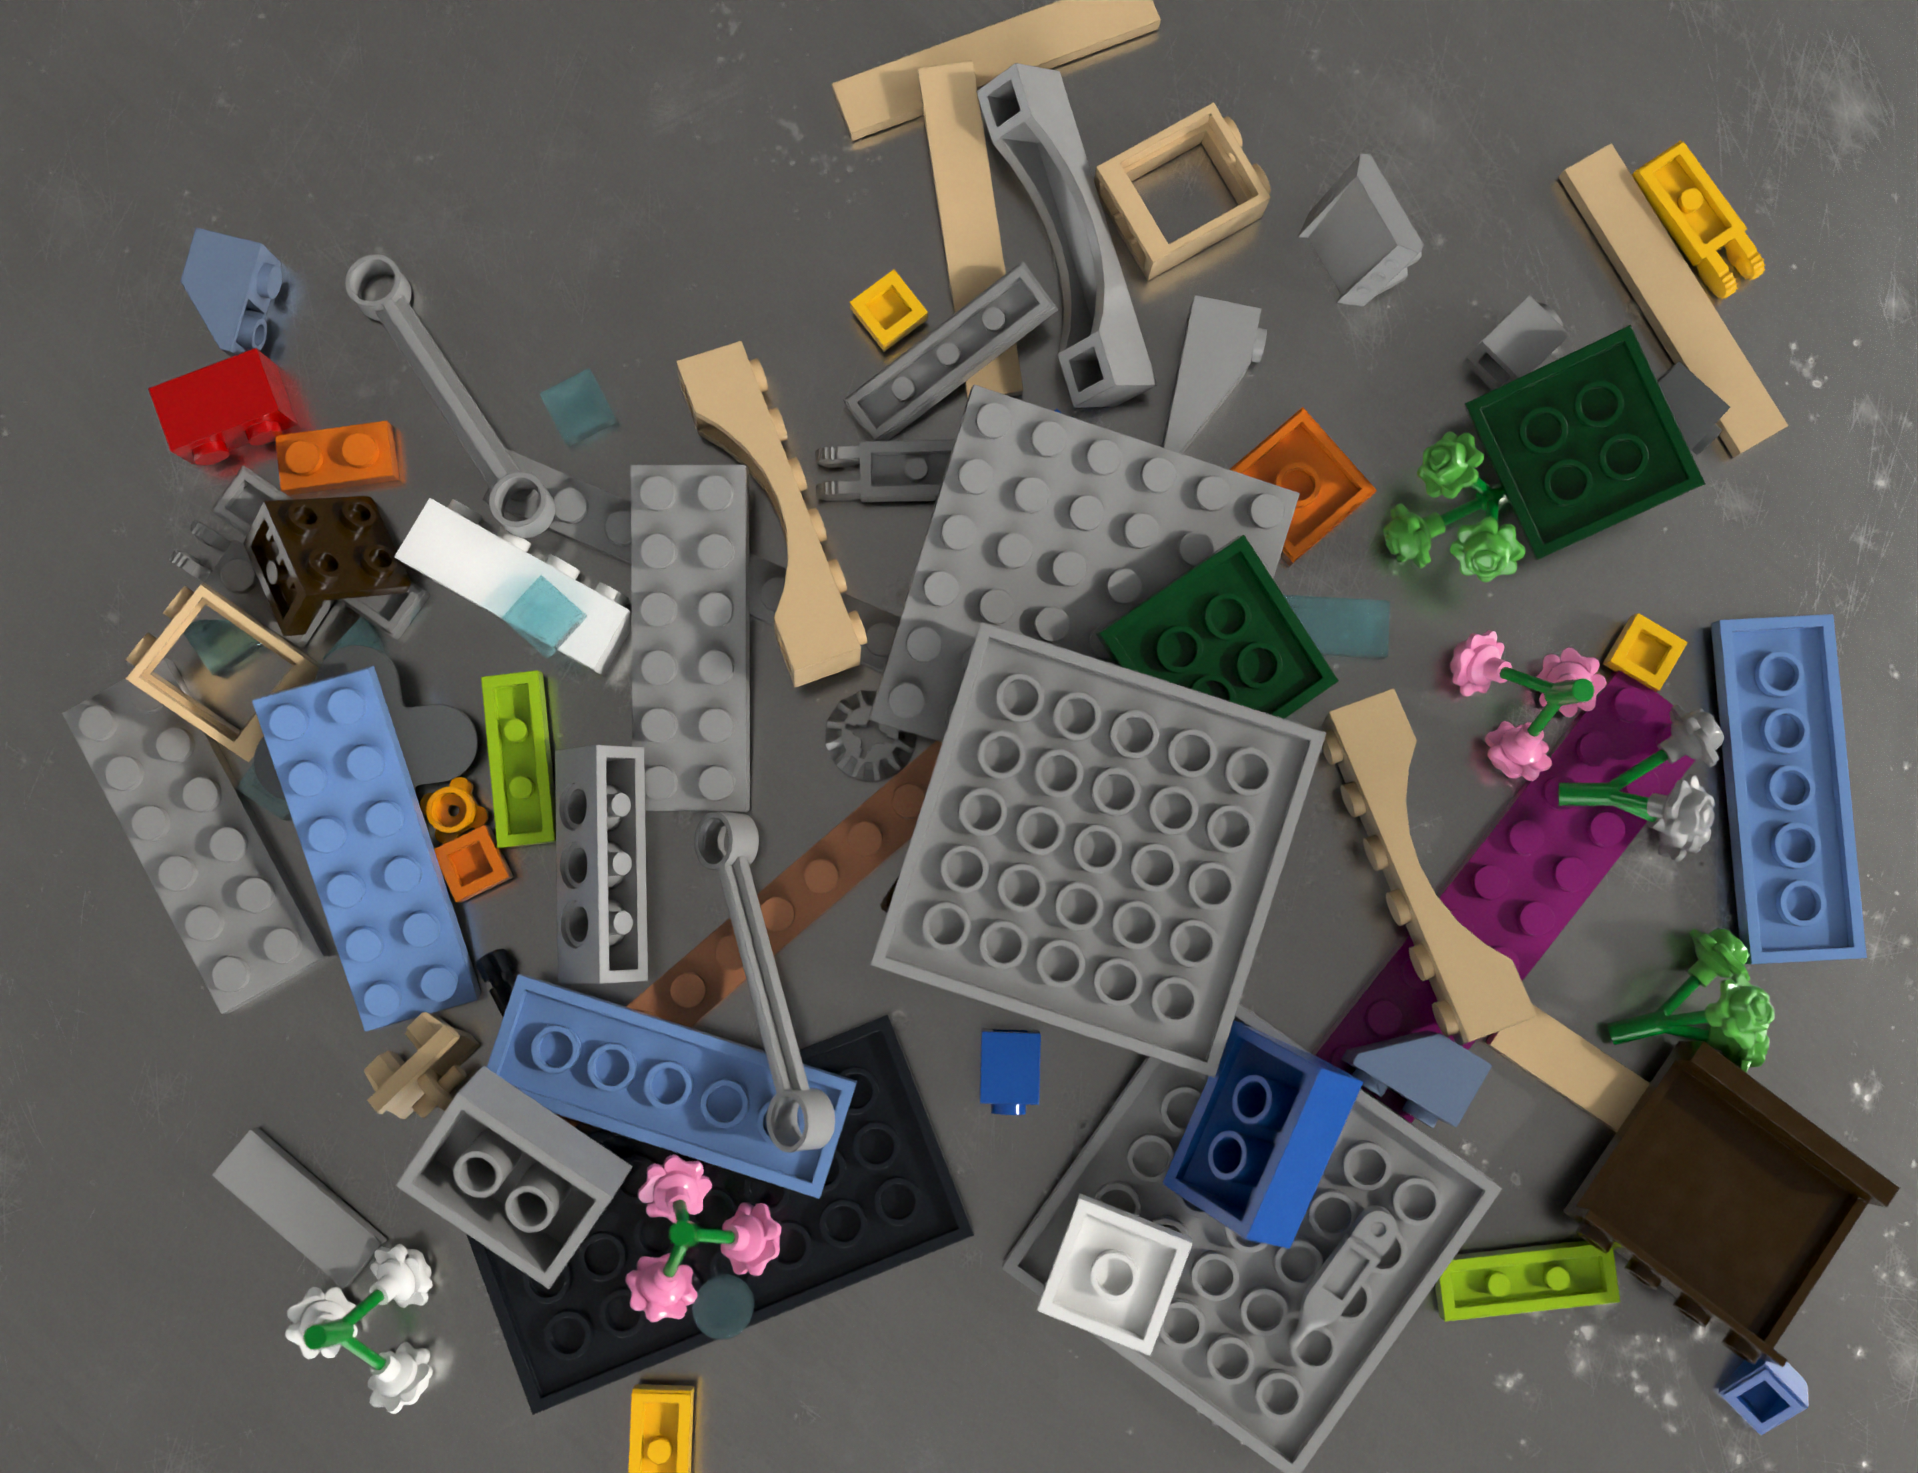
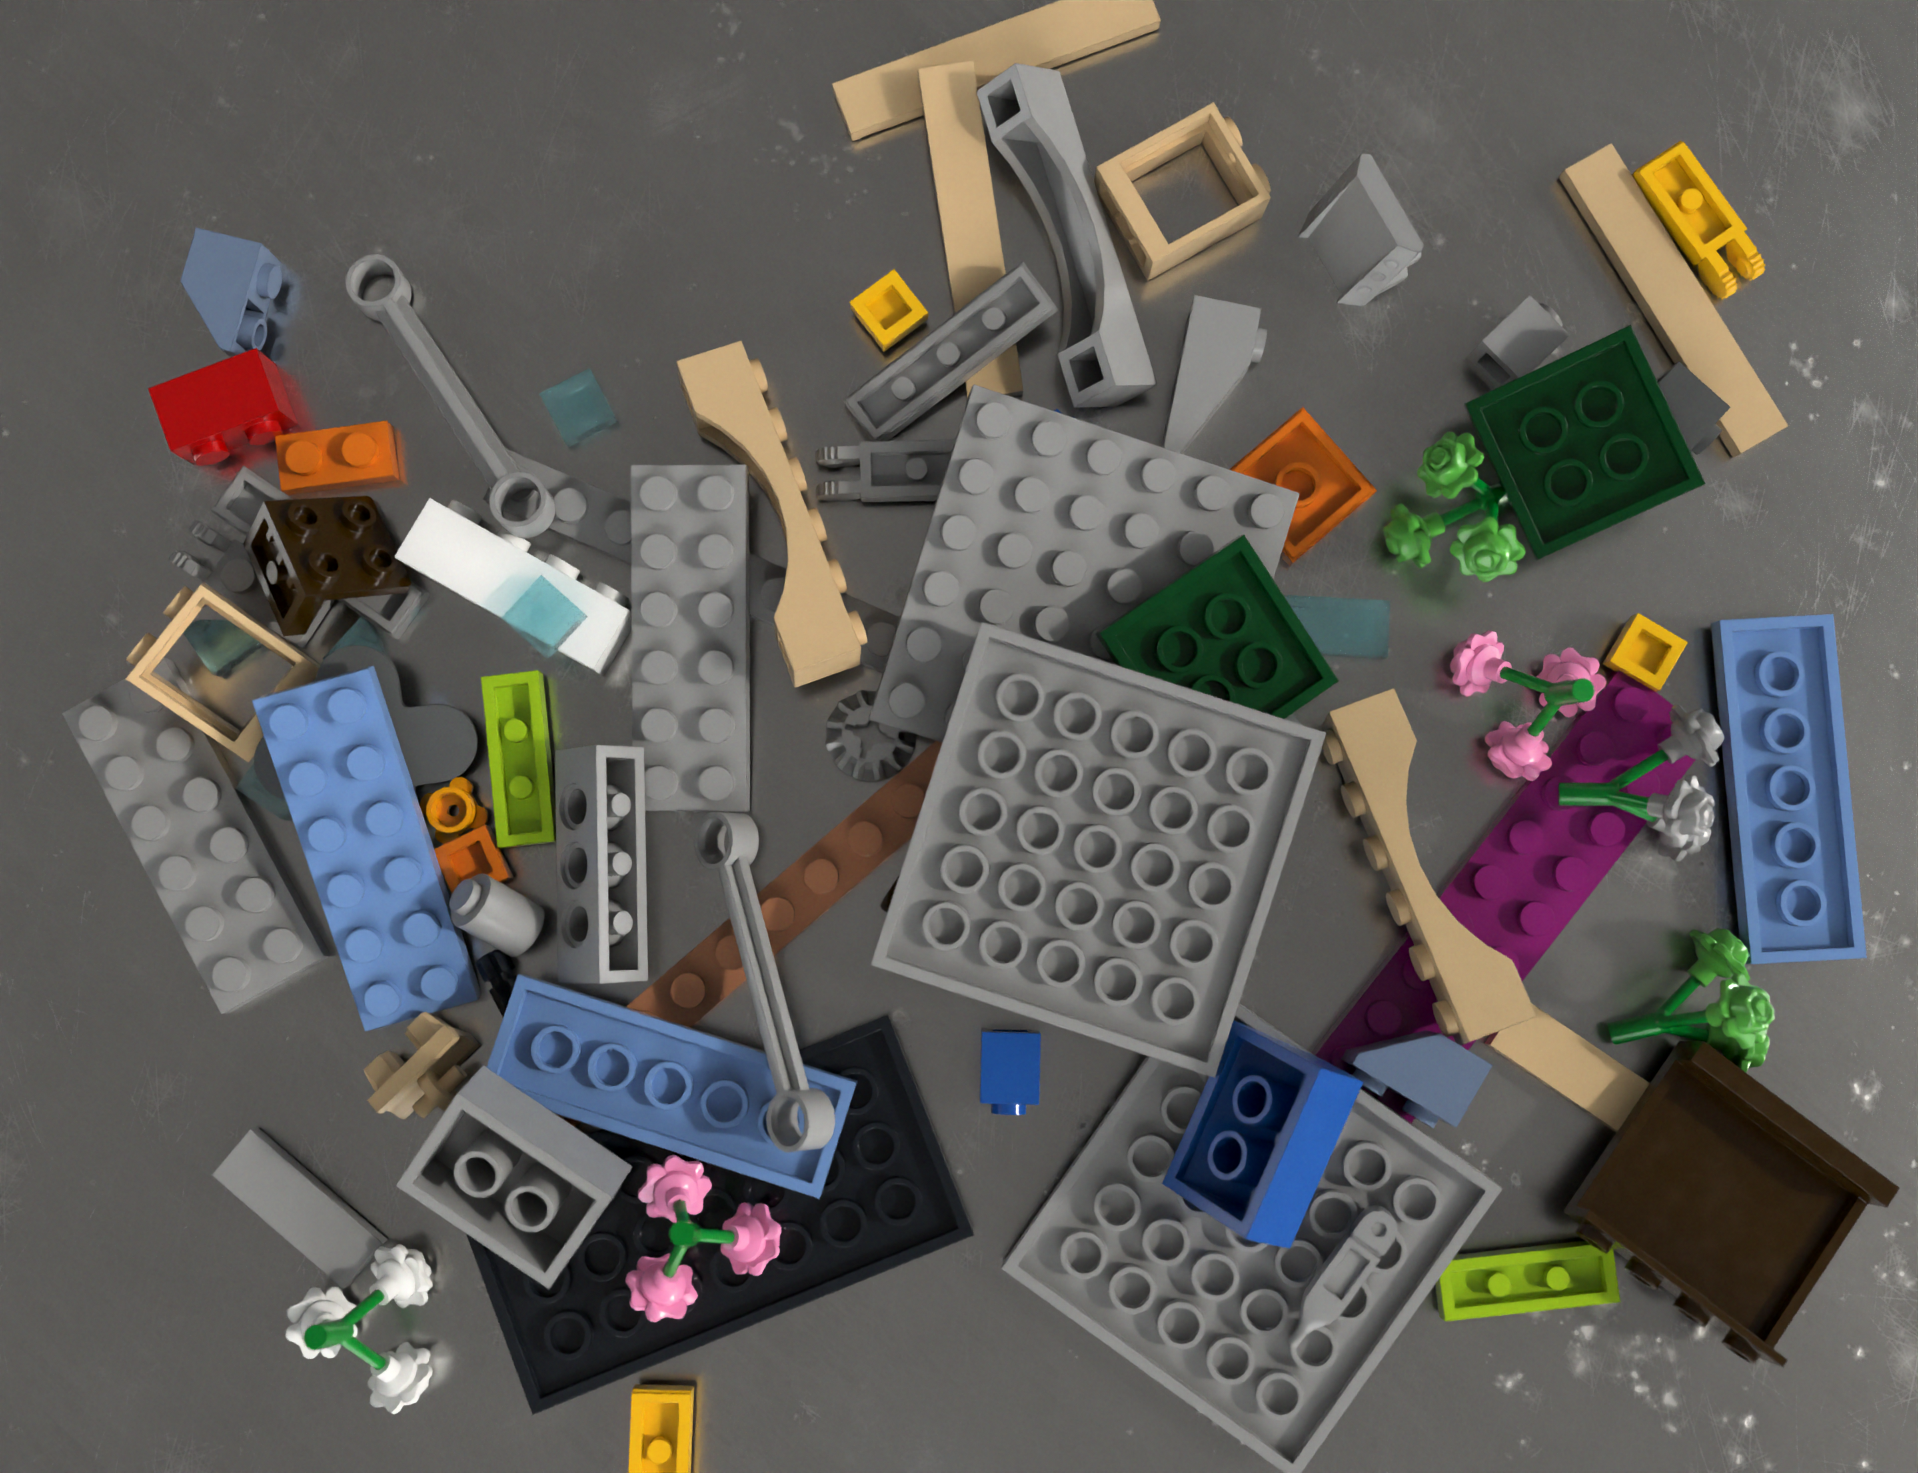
clear light blue tile [692,1275,754,1339] -> none
white plate [1037,1193,1193,1356] -> none
slope [1719,1349,1809,1436] -> none
none -> light grey brick [449,873,544,957]

